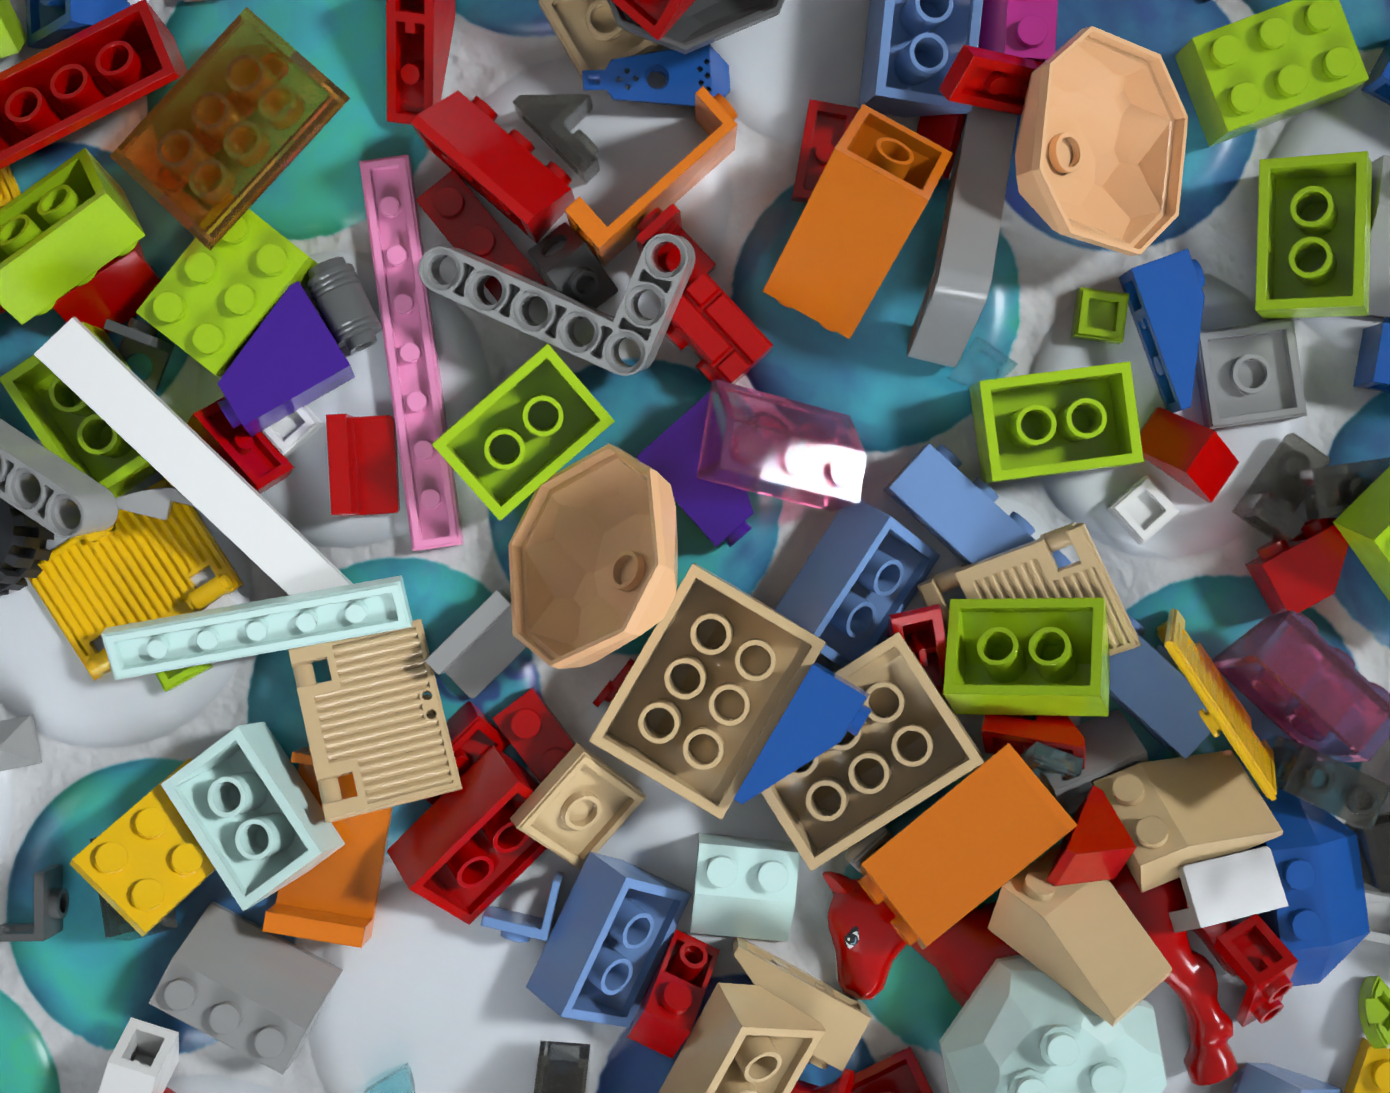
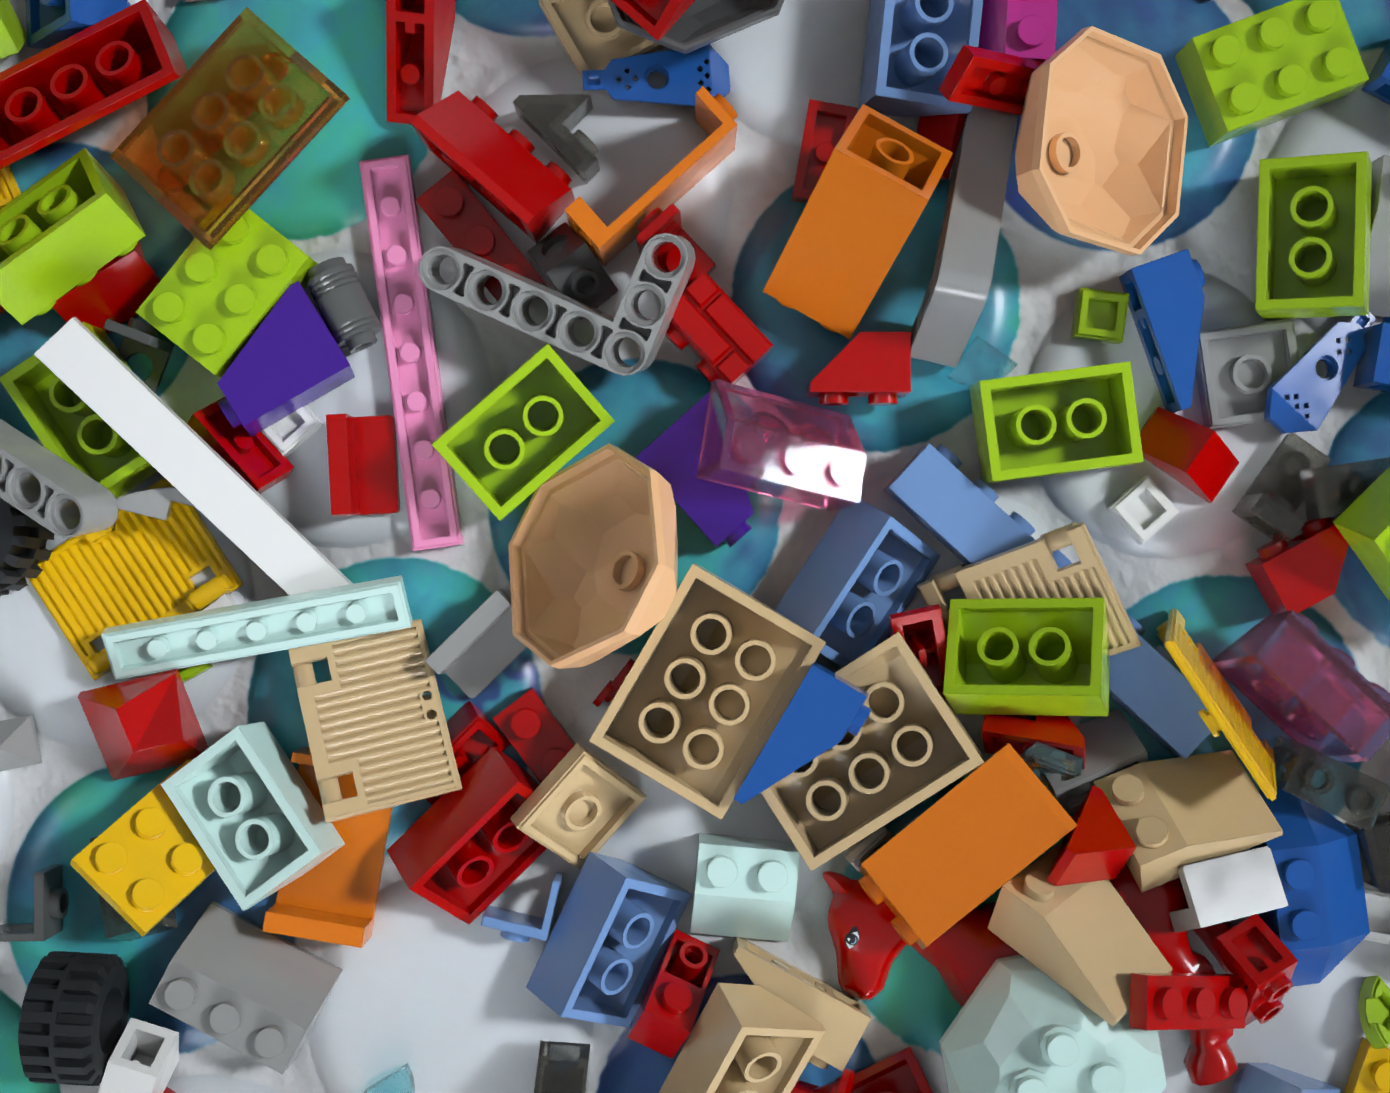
none -> black tyre [18,951,130,1086]
none -> red slope [78,669,209,781]
none -> red slope [807,332,911,406]
none -> red plate [1129,973,1248,1031]
none -> piece [1264,312,1376,434]

